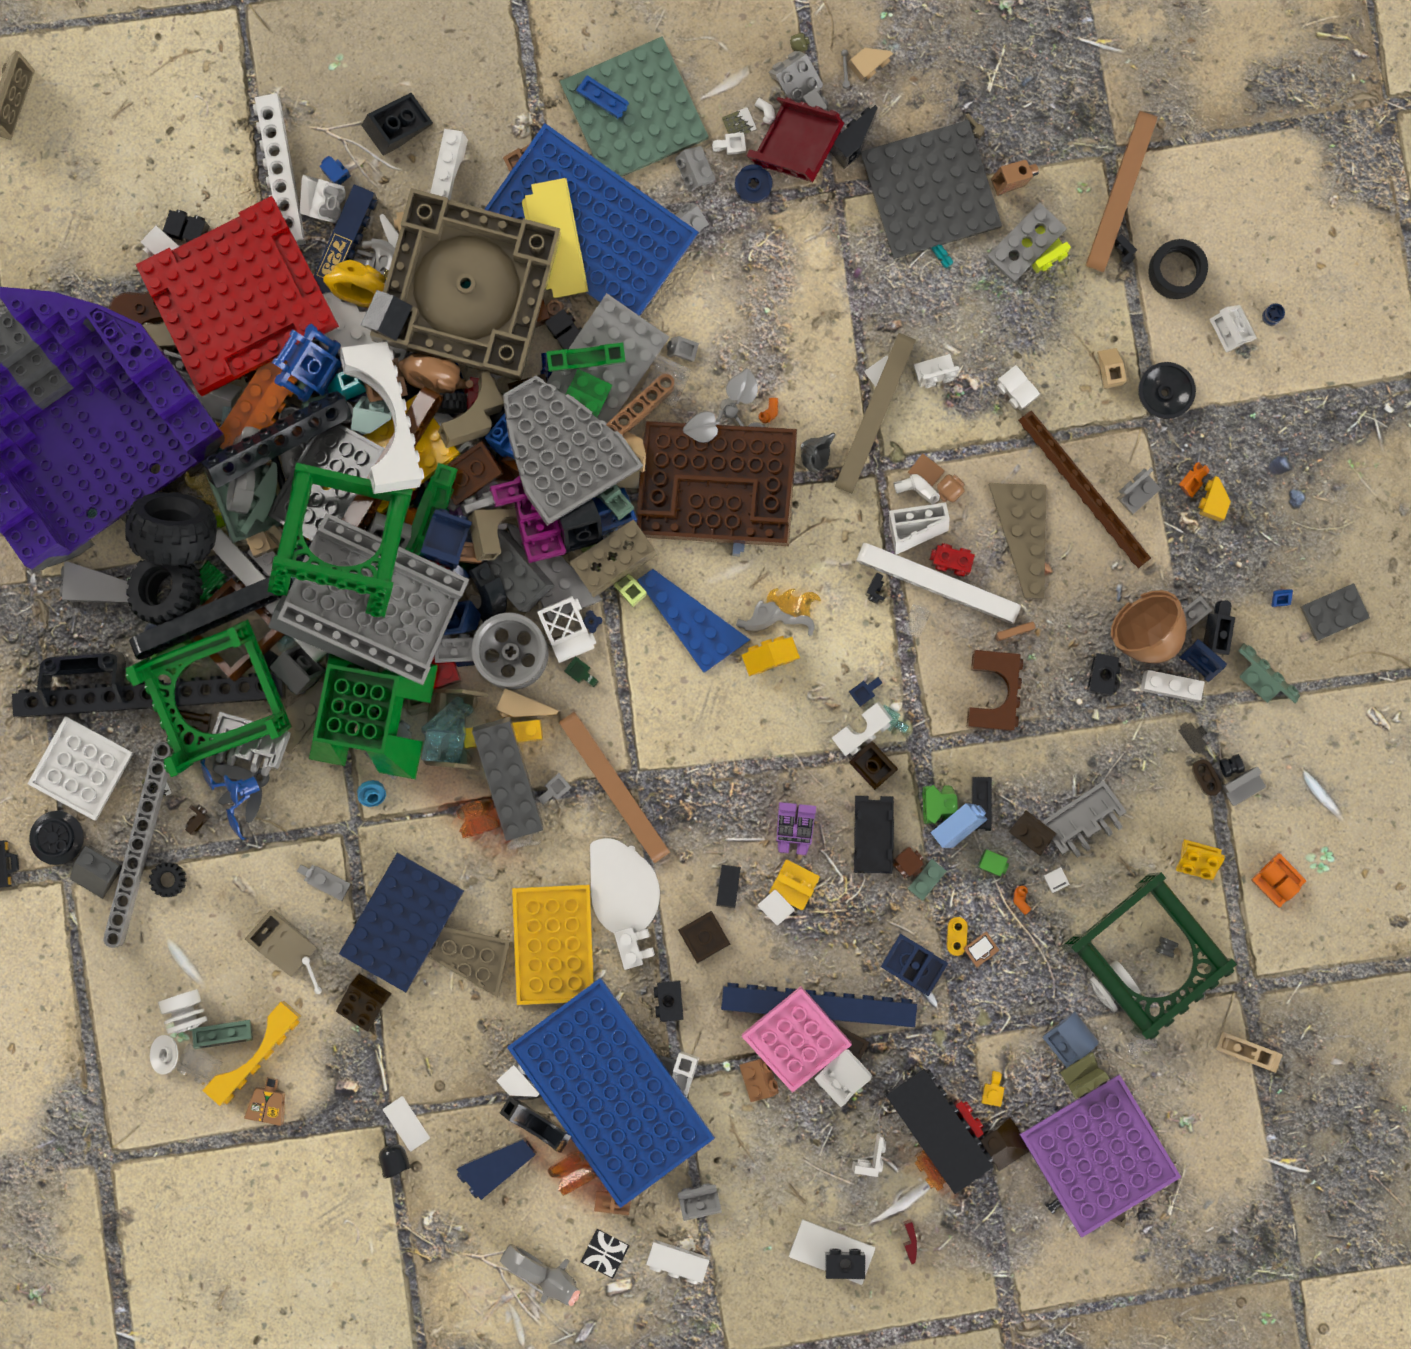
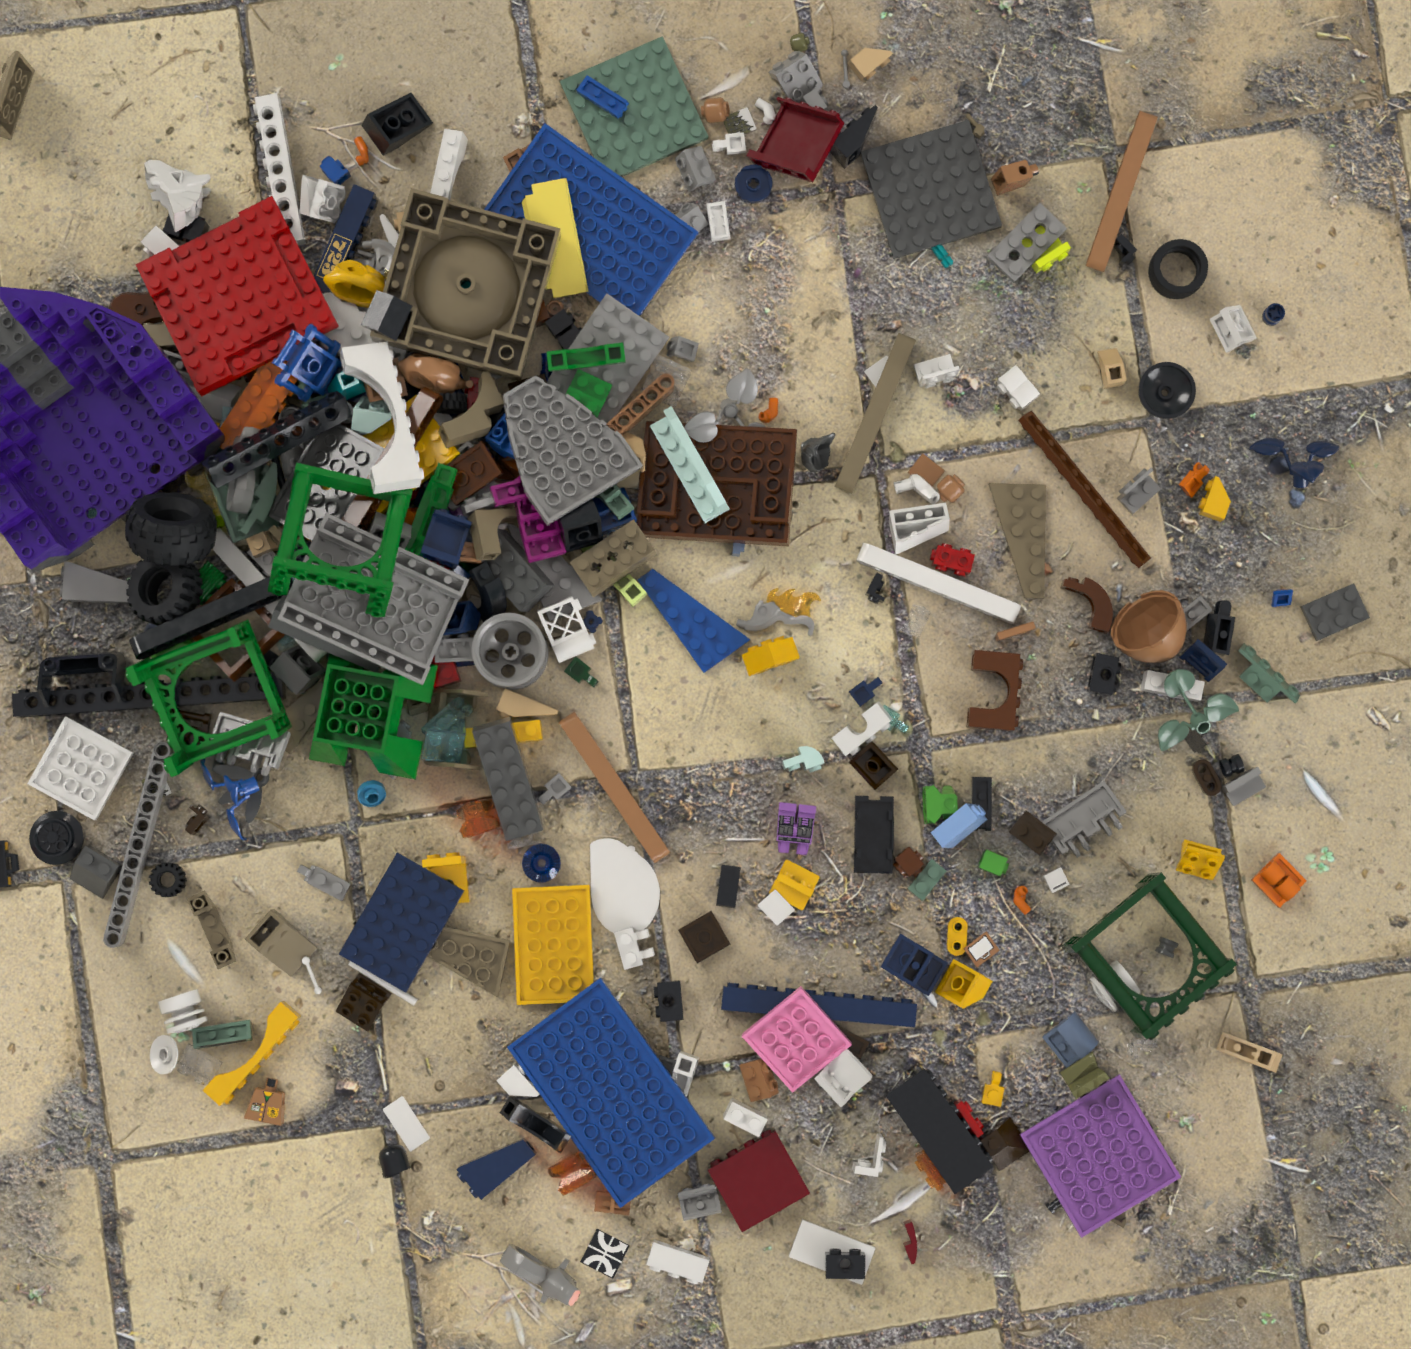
none -> white animal [144,160,211,232]
none -> dark tan slope [186,890,236,969]
none -> white bar [348,961,418,1006]
none -> orange arm [354,136,369,166]
none -> yellow bracket [422,852,470,903]
none -> clear blue dish [522,844,561,882]
none -> light aqua plate [650,406,730,523]
none -> medium nougat head [701,97,730,123]
none -> white plate [706,201,730,242]
none -> dark red panel [707,1129,810,1232]
none -> white brick [723,1098,768,1137]
none -> light aqua brick [782,746,825,773]
none -> yellow slope [935,959,993,1009]
none -> reddish brown arch [1060,577,1113,634]
none -> sand green plant [1158,669,1239,751]
none -> dark blue plant [1249,438,1339,488]

